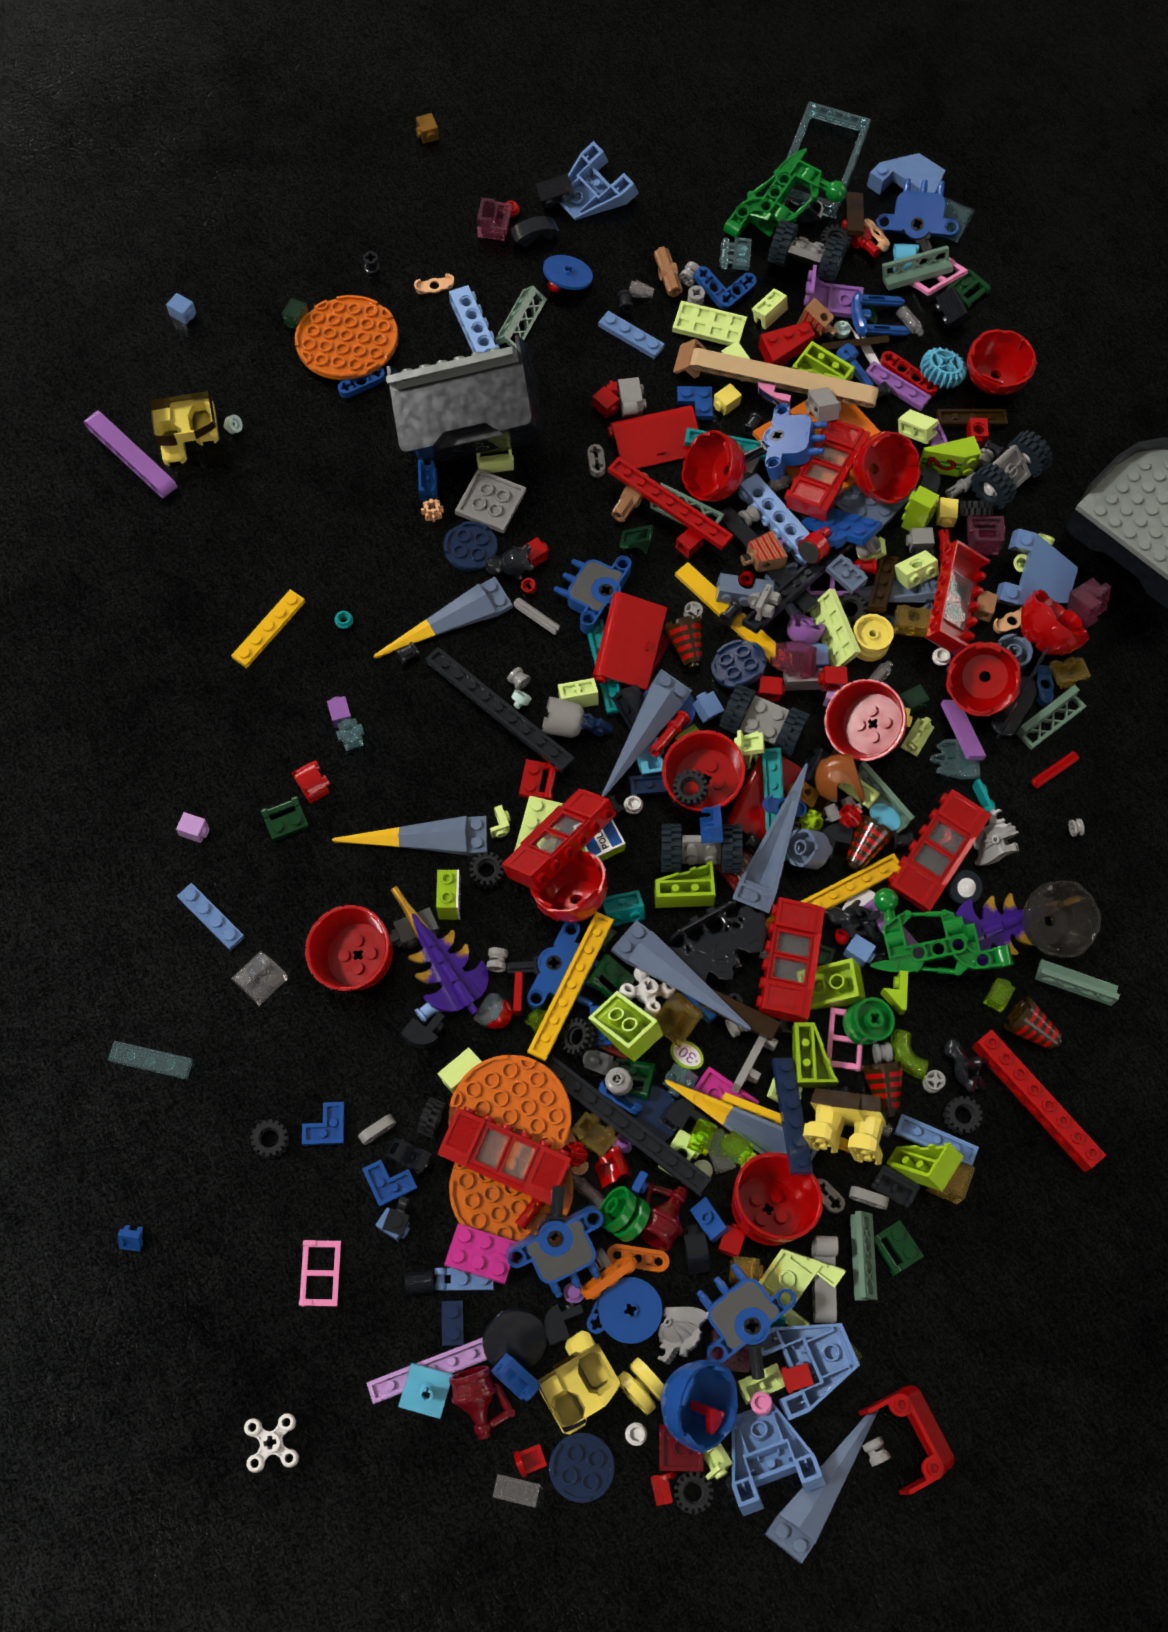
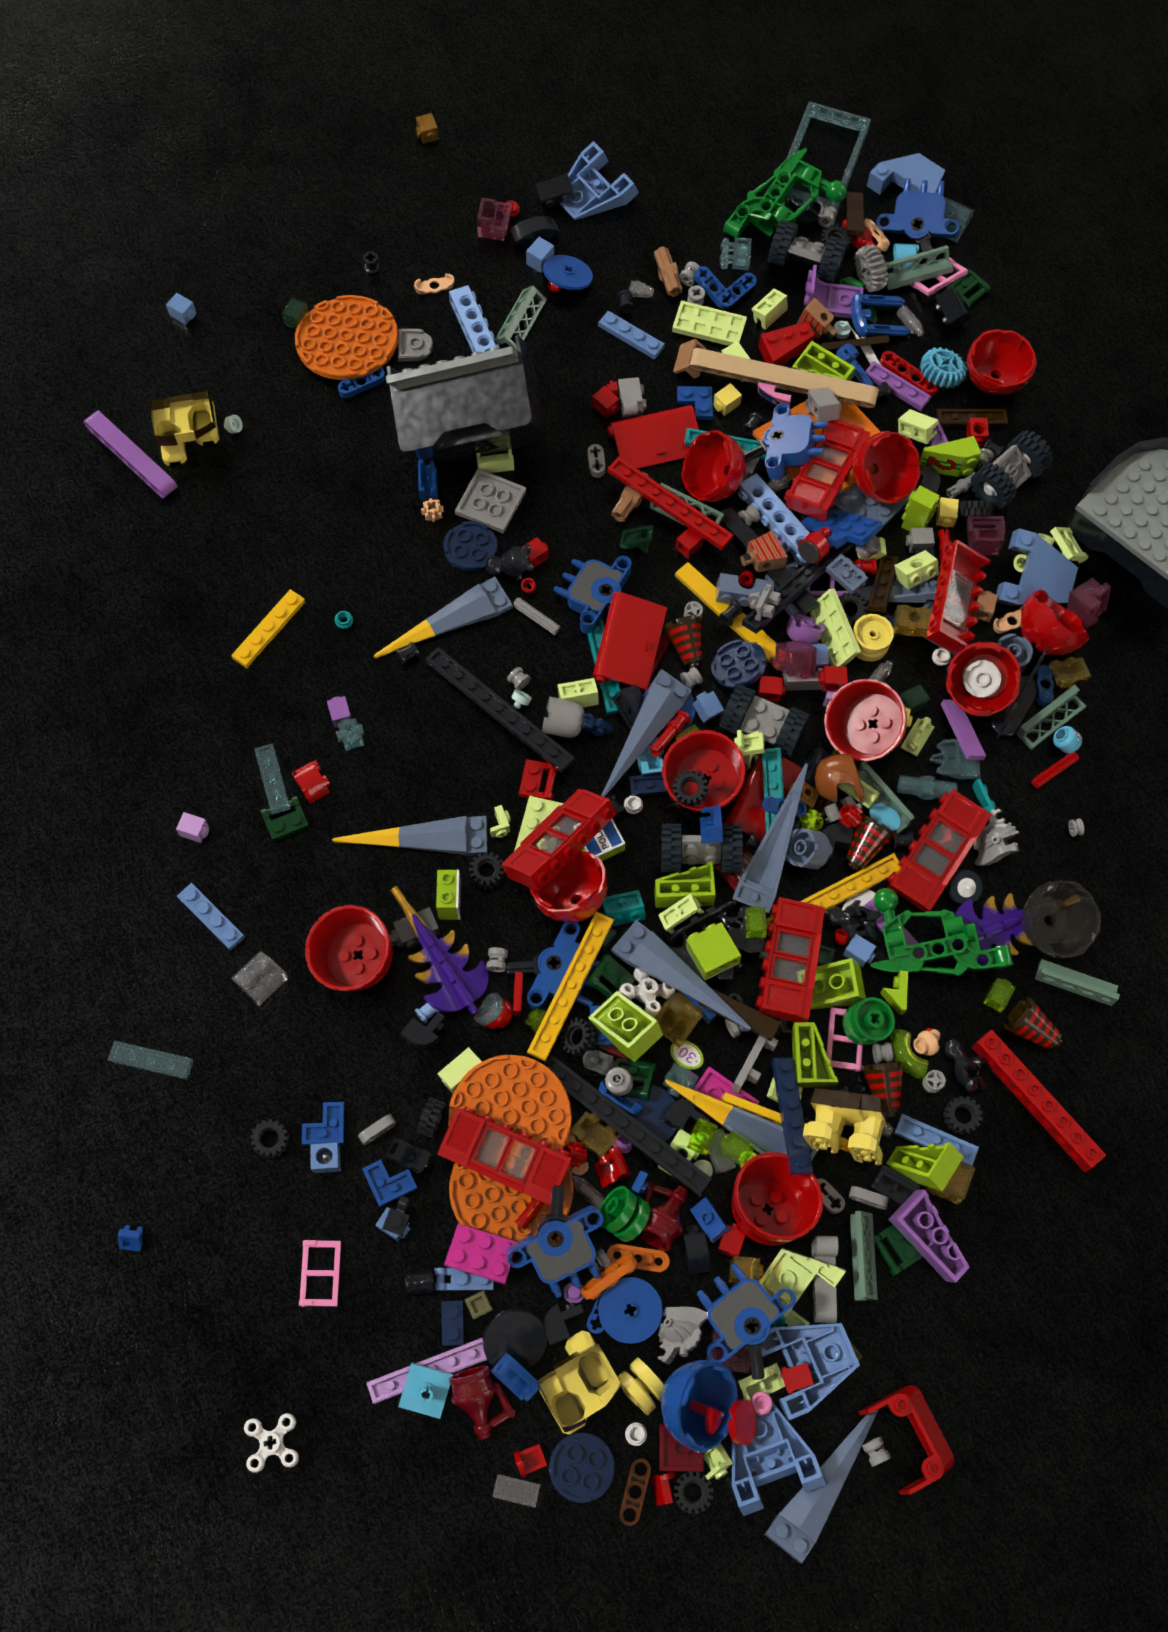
none -> clear light blue tile [254,743,290,814]
none -> medium blue piece [310,1143,341,1173]
none -> light grey tile [398,329,433,361]
none -> olive tile [465,1290,493,1320]
none -> medium blue piece [526,237,554,273]
none -> reddish brown beam [619,1459,651,1526]
none -> yellowish green hinge [659,893,705,934]
none -> light grey wheel [680,667,703,689]
none -> lime piece [686,922,741,980]
none -> red tile [728,1399,757,1446]
none -> clear neon green brick [744,906,767,938]
none -> light grey wheel [818,206,837,227]
none -> green arm [839,277,865,287]
none -> light grey gear [855,244,888,292]
none -> medium lavender wedge [888,1190,969,1283]
none -> clear light blue piece [897,775,957,800]
none -> light nougat animal [914,1028,940,1056]
none -> white tile [963,660,1001,697]
none -> yellowish green plate [1050,527,1088,563]
none -> medium azure head [1053,726,1082,754]

